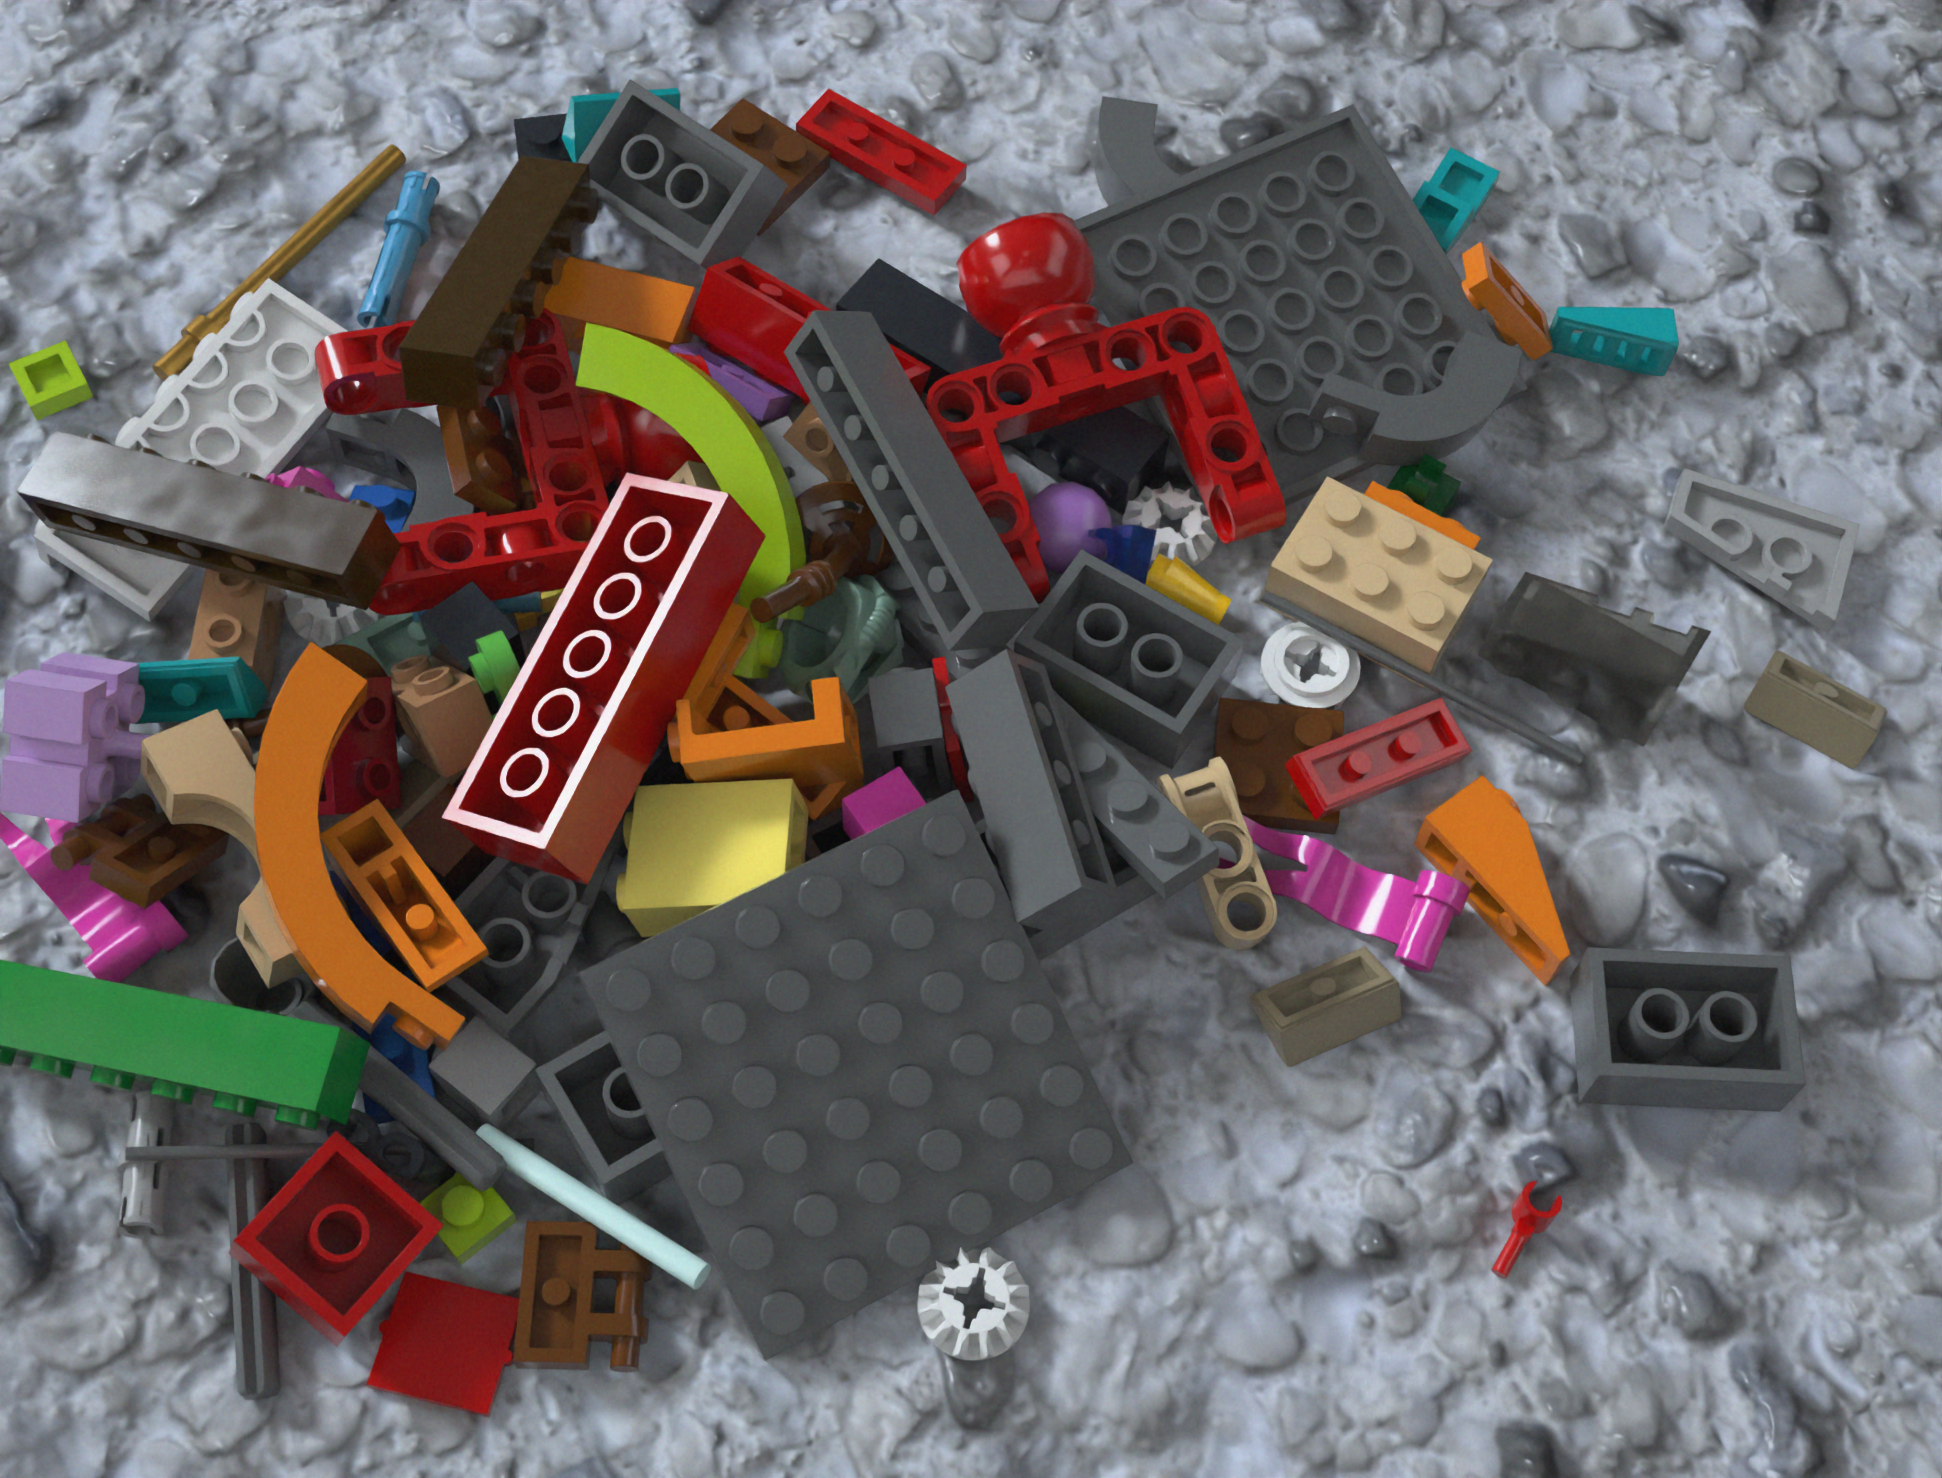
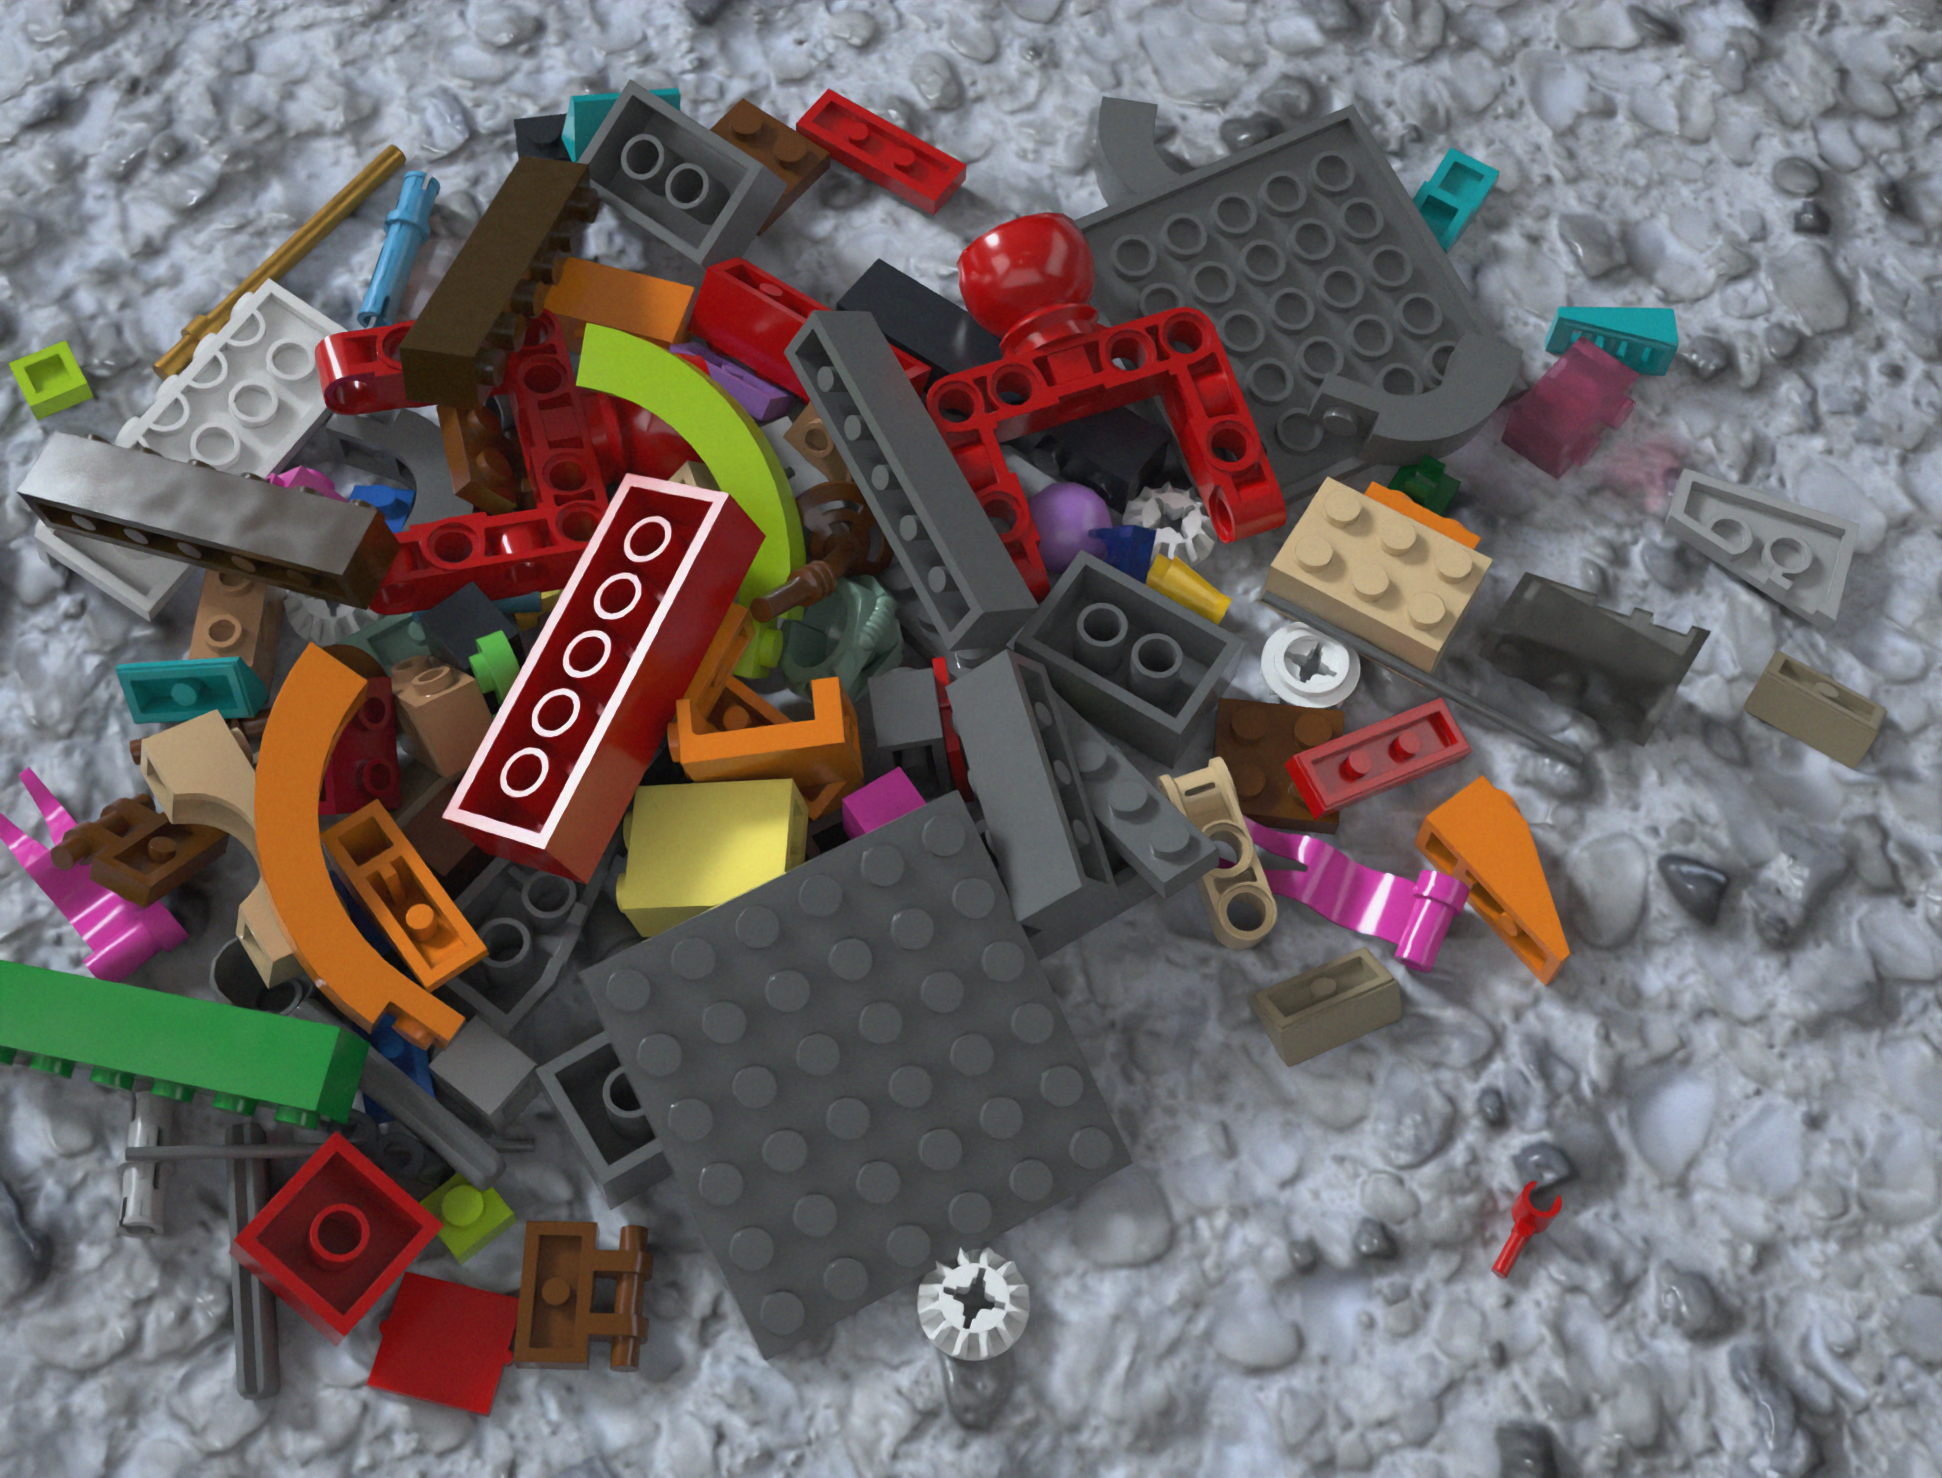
lavender brick [0,652,152,823] -> none
light aqua bar [476,1123,711,1290] -> none
orange plate [1461,241,1553,361] -> none
dark grey brick [1569,947,1806,1112] -> none
none -> clear pink brick [1501,335,1640,481]

